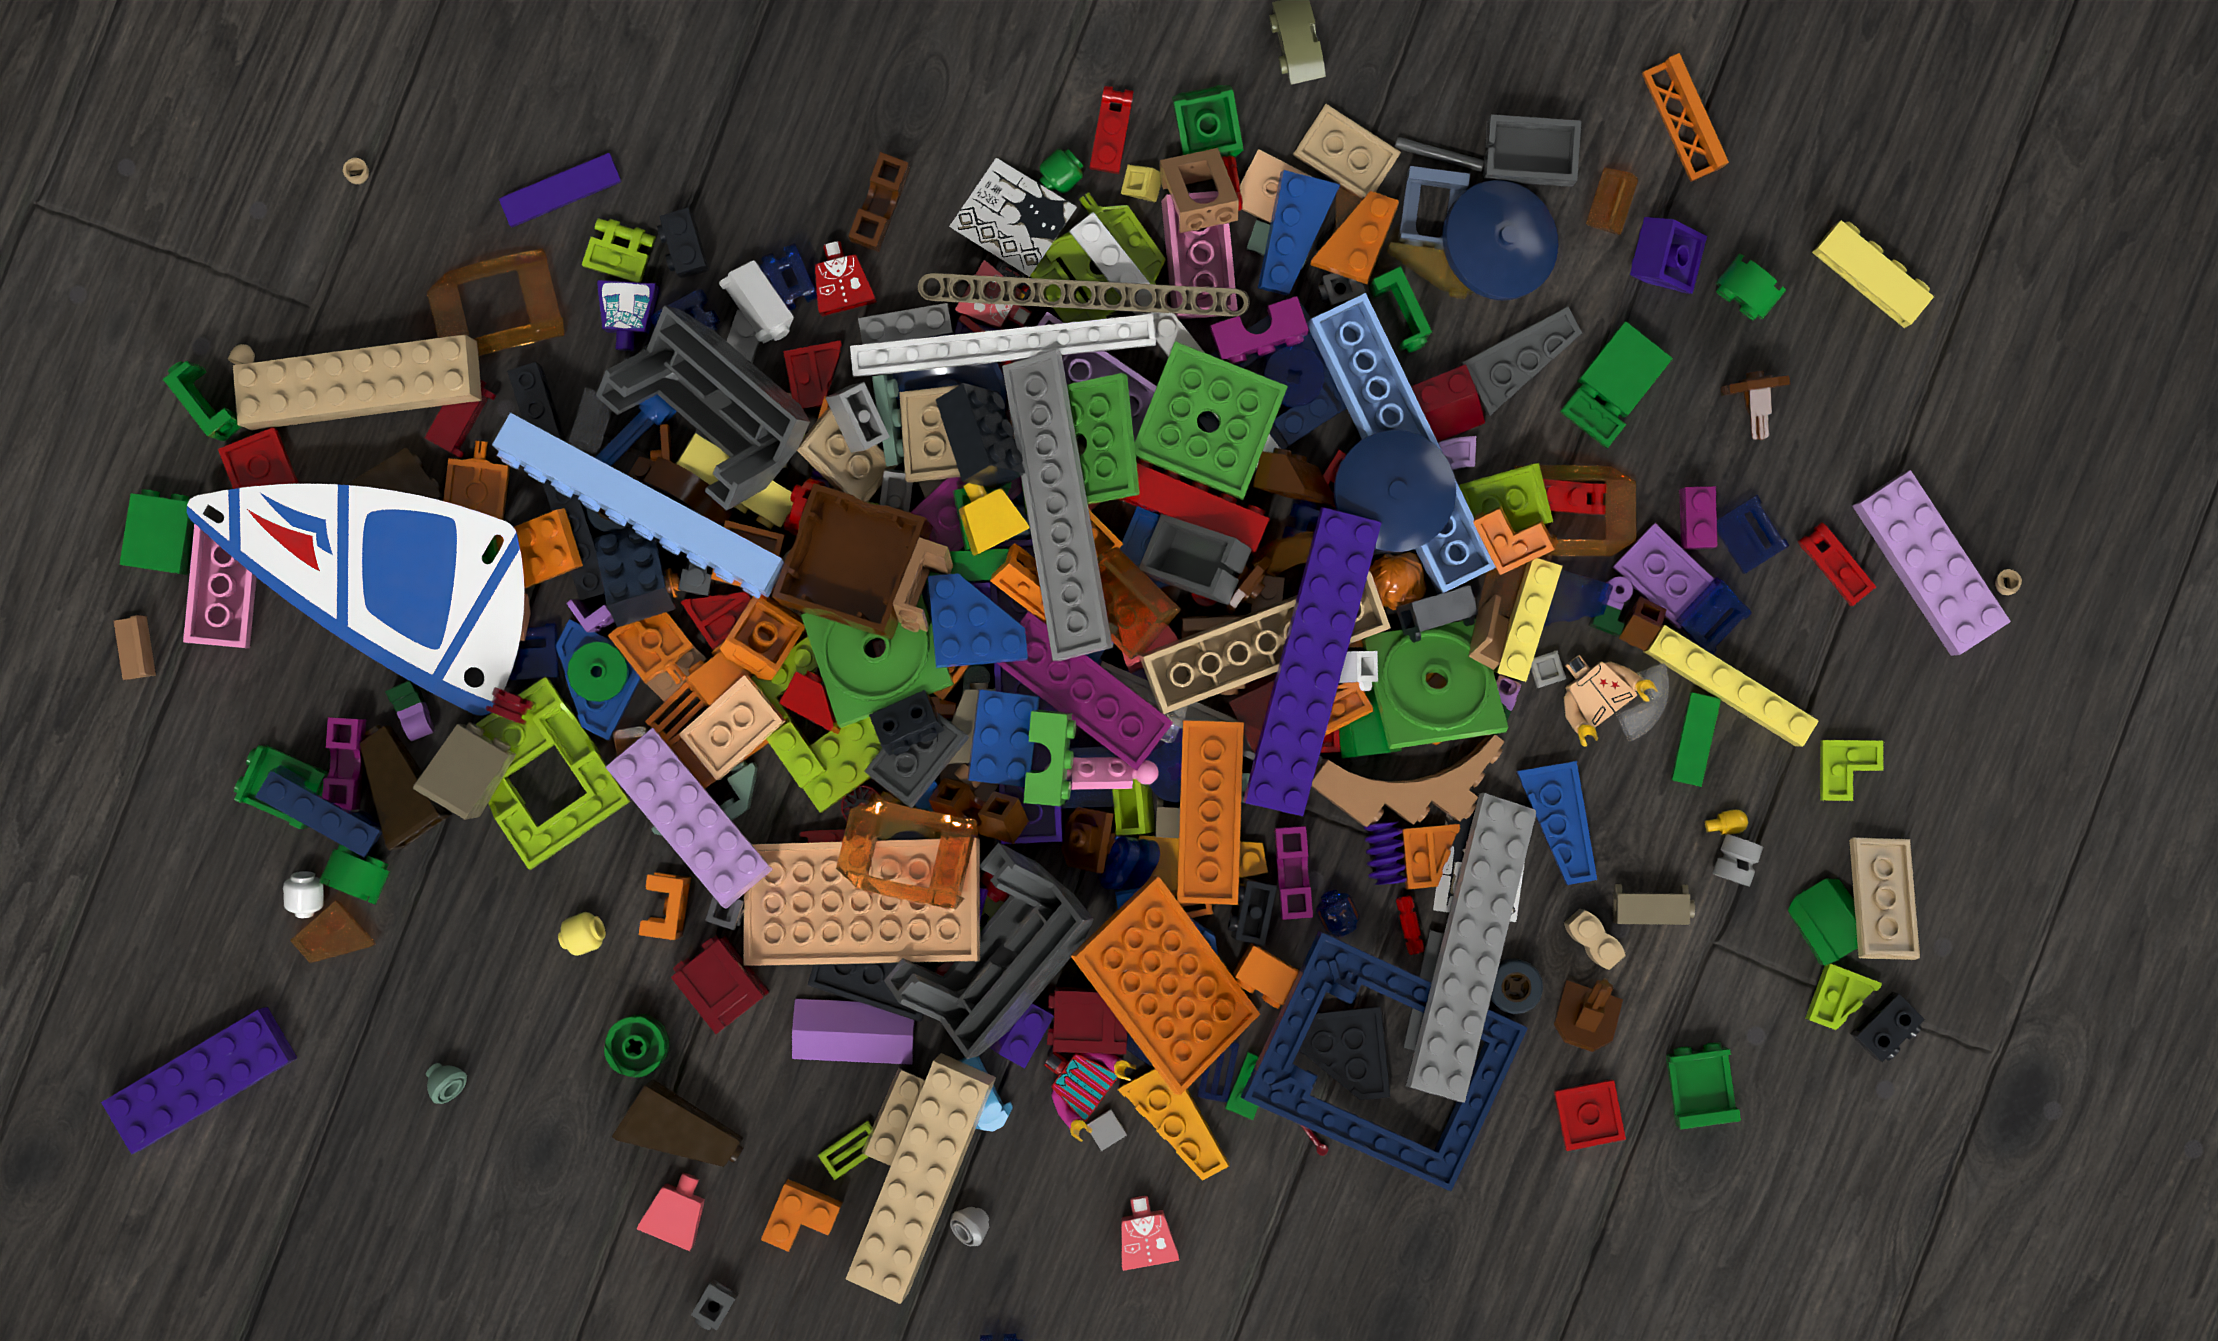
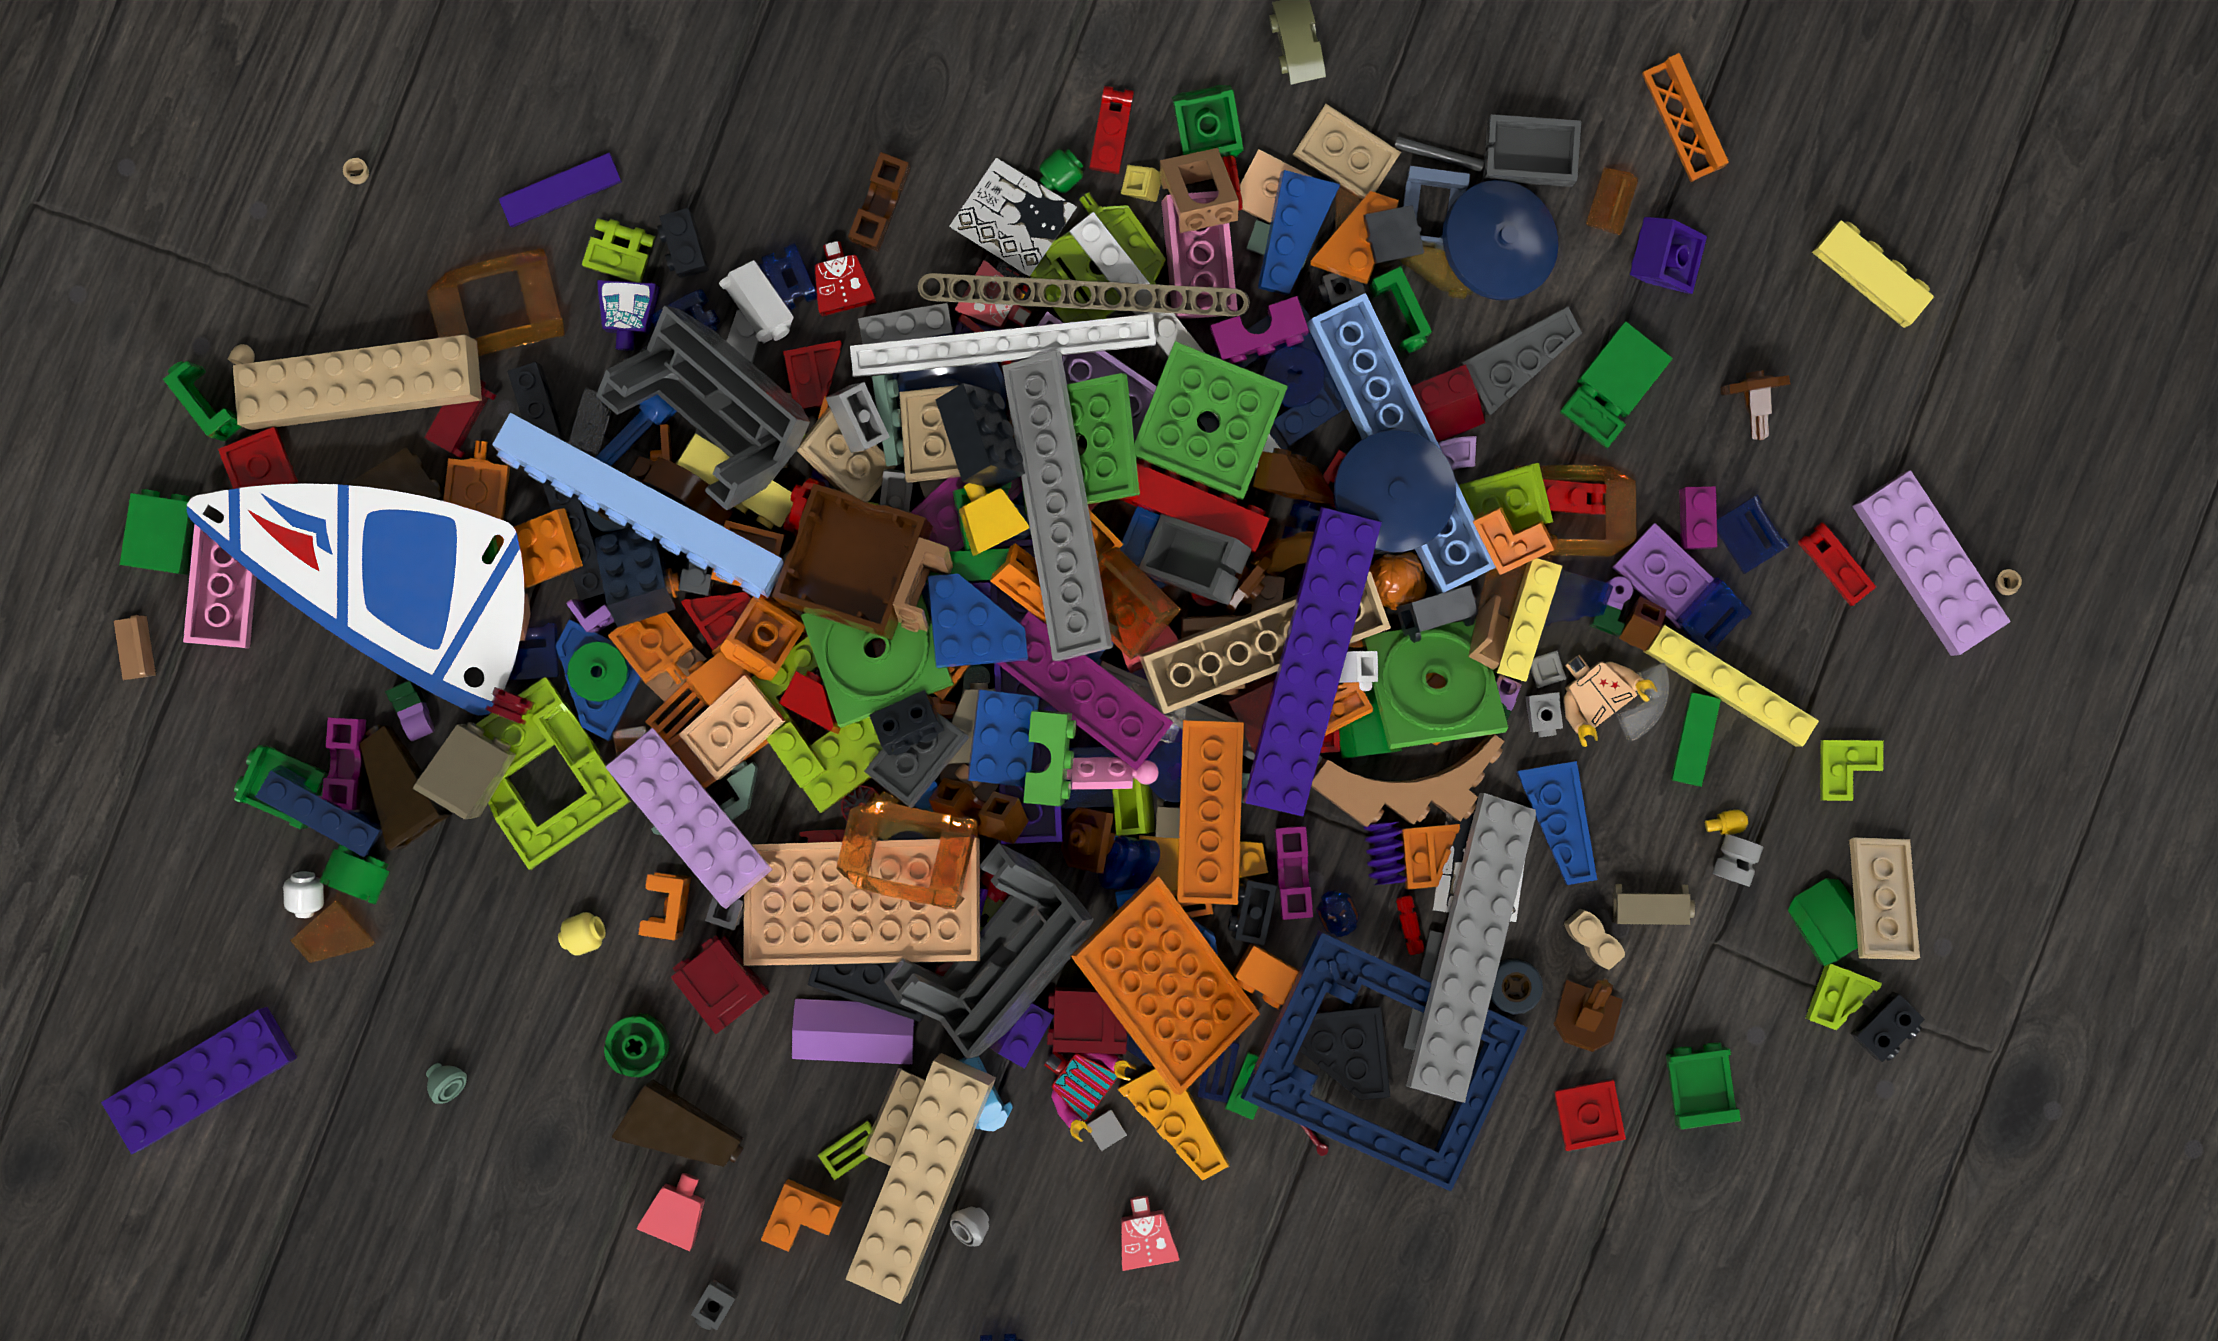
green brick [1715,253,1786,321] -> none
none -> black piece [1363,205,1424,264]
none -> light grey brick [1526,692,1563,737]

